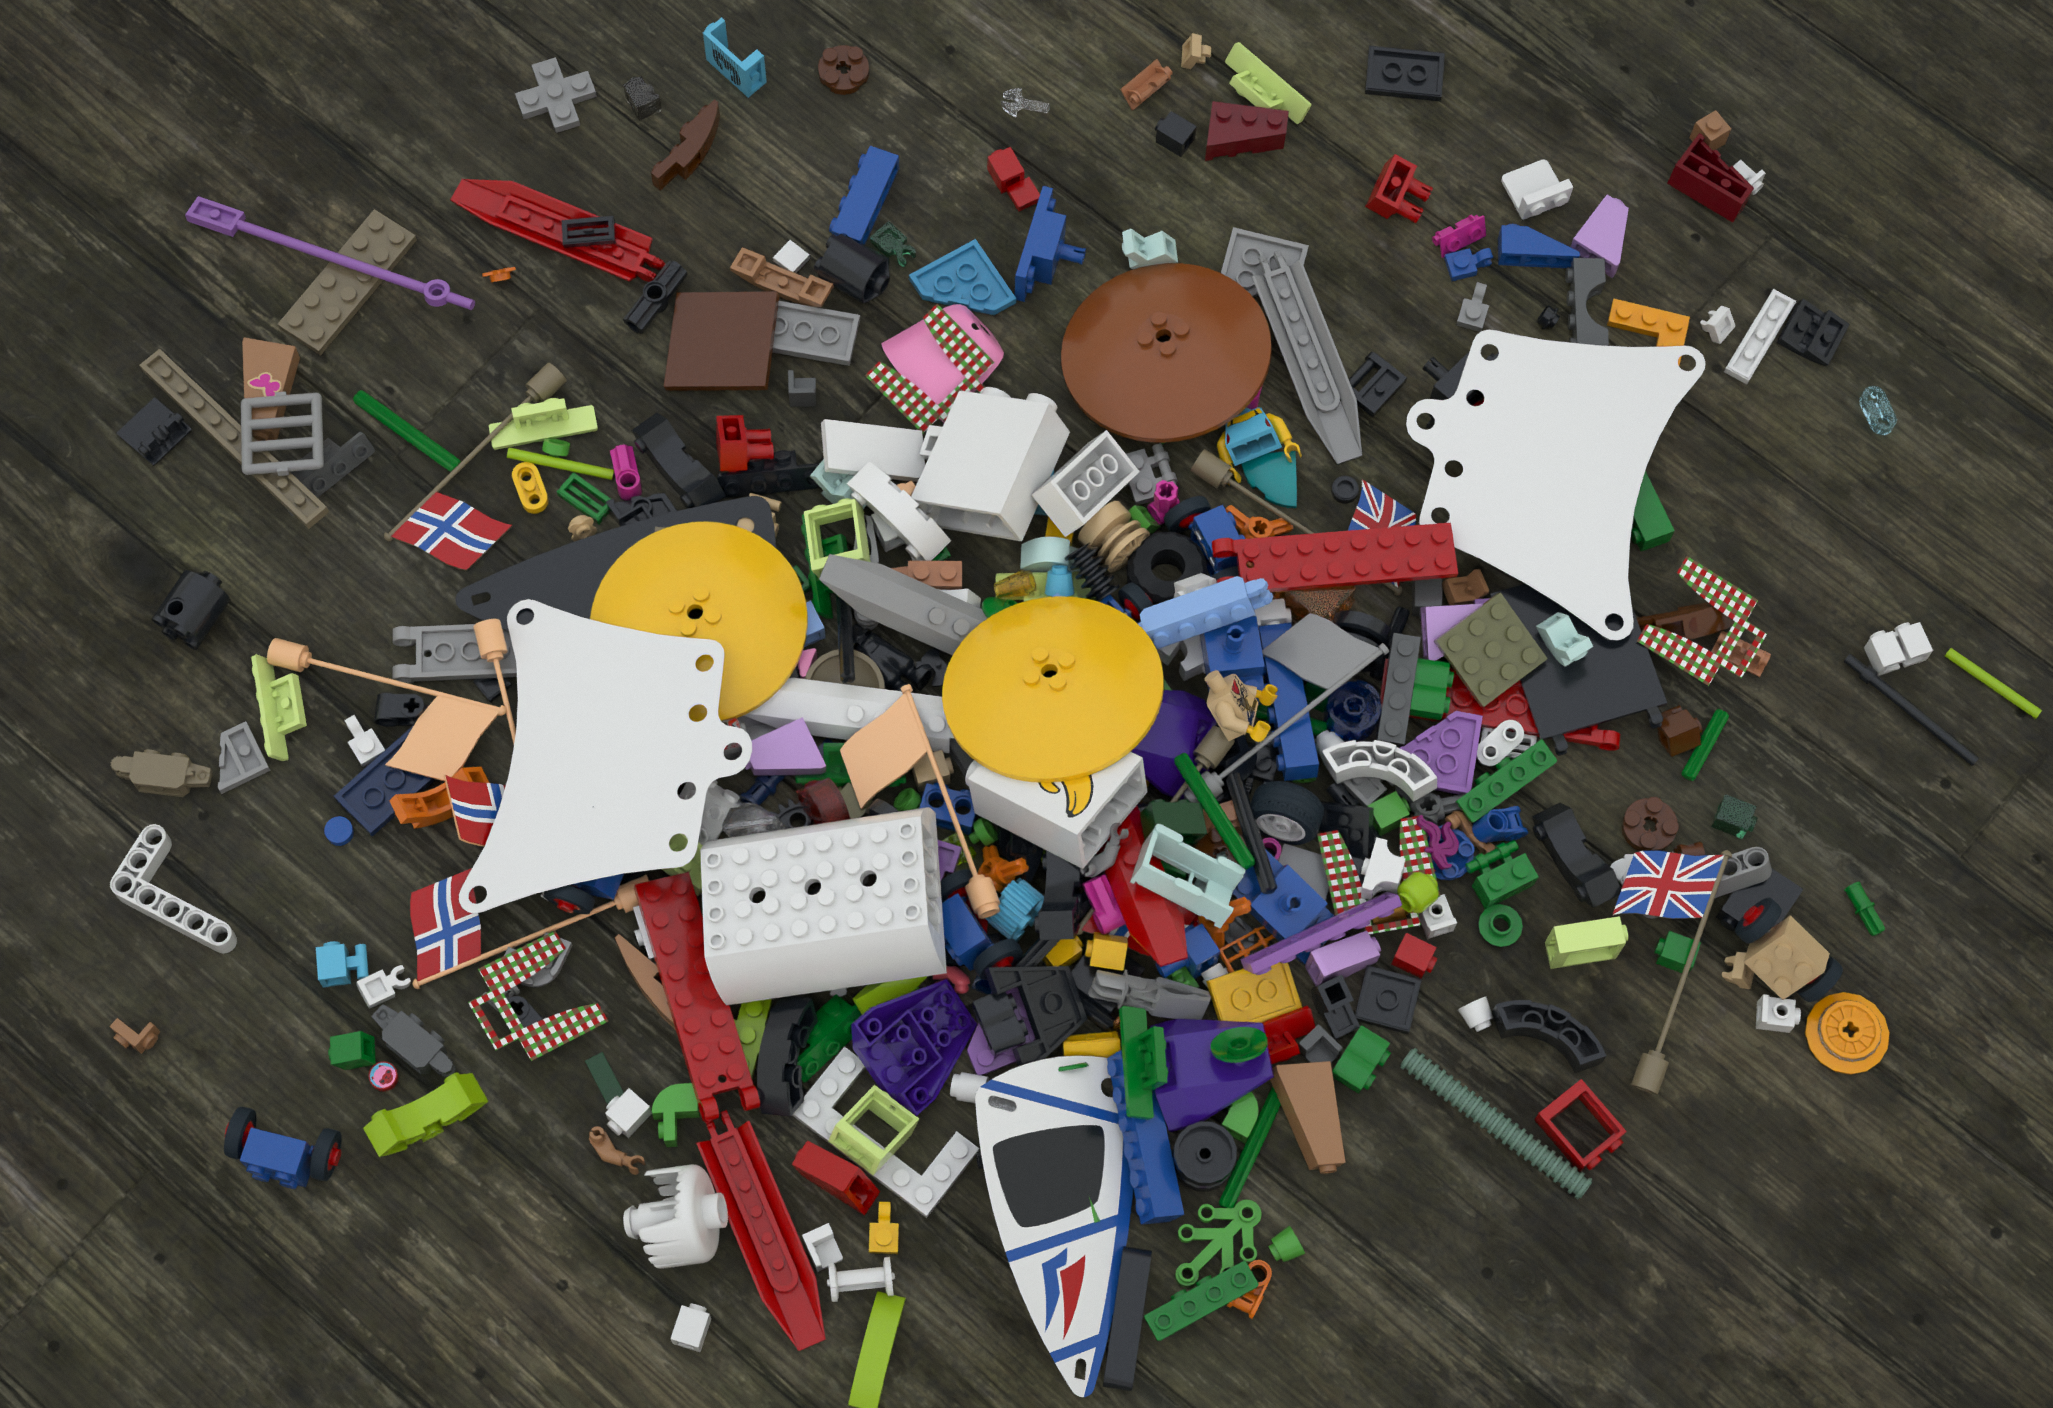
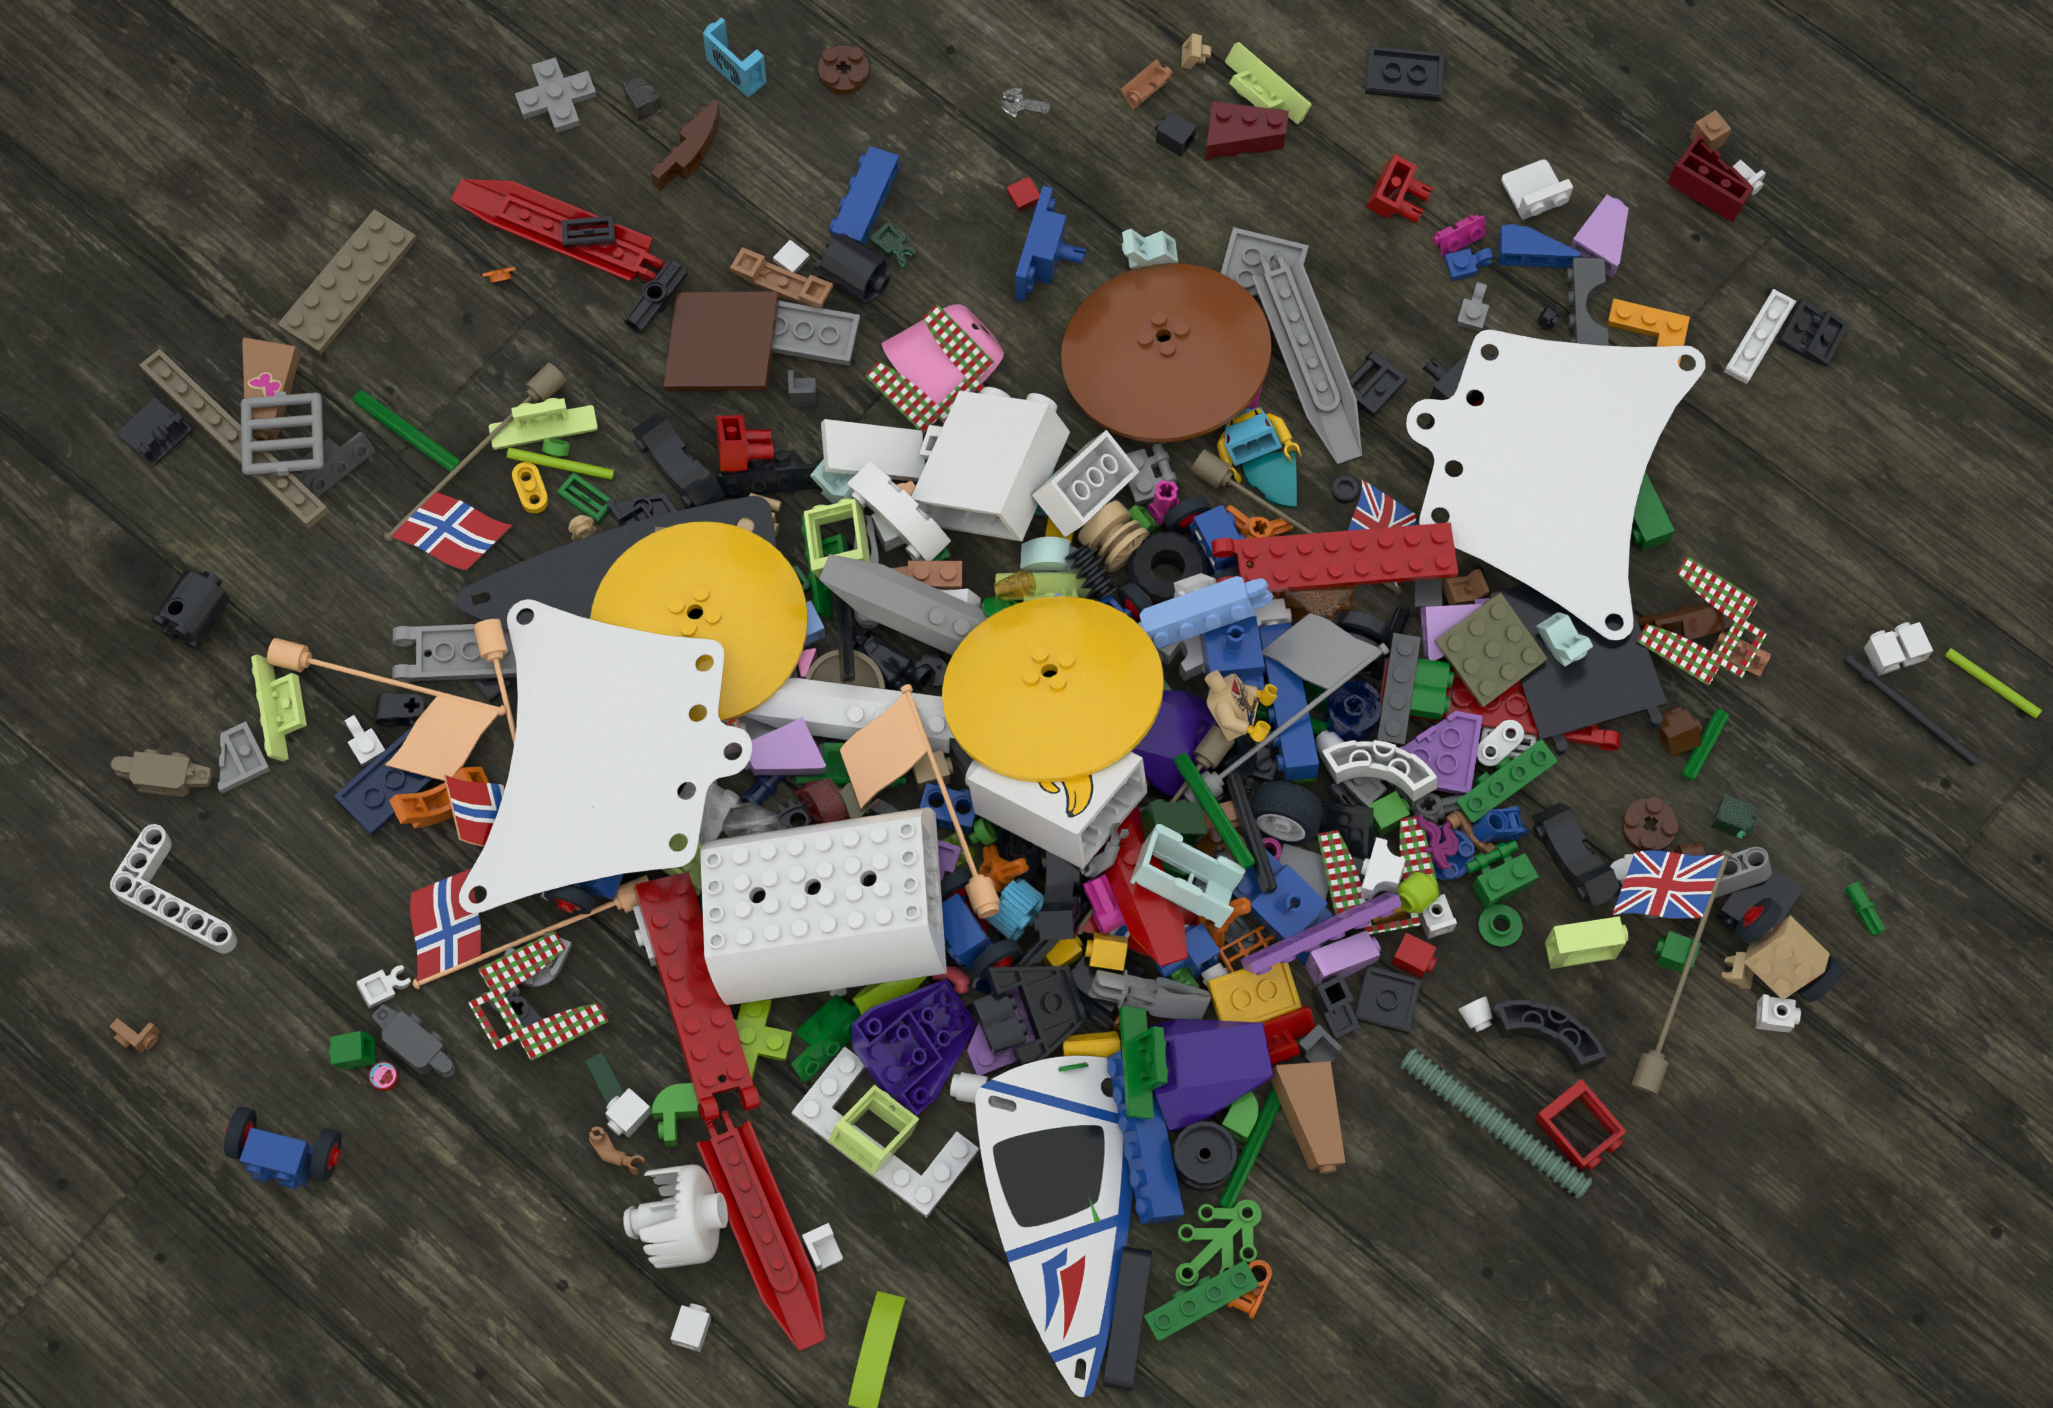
medium lavender bar [185,196,475,310] -> none
medium azure brick [316,941,369,987] -> none
blue tile [324,816,354,846] -> none
lime brick [363,1072,489,1157] -> none
dark pink piece [610,444,642,501] -> none
medium nougat slope [615,934,676,1030] -> none
black brick [757,996,818,1117] -> none
red slope [792,1140,880,1215] -> none
white hose [827,1257,895,1302] -> none
yellow plate [869,1202,899,1254] -> none
bright green tile [894,788,922,812] -> none
dark azure plate [909,239,1016,315] -> none
red brick [987,147,1025,194] -> none
medium azure hat [1044,565,1074,597] -> none
green dish [1210,1027,1268,1063] -> none
bright green hat [1268,1226,1305,1262] -> none
green brick [1332,1025,1391,1094] -> none
white tile [1700,306,1735,344] -> none
light orange piece [1805,992,1889,1075] -> none
clear light blue beam [1859,386,1897,435] -> none

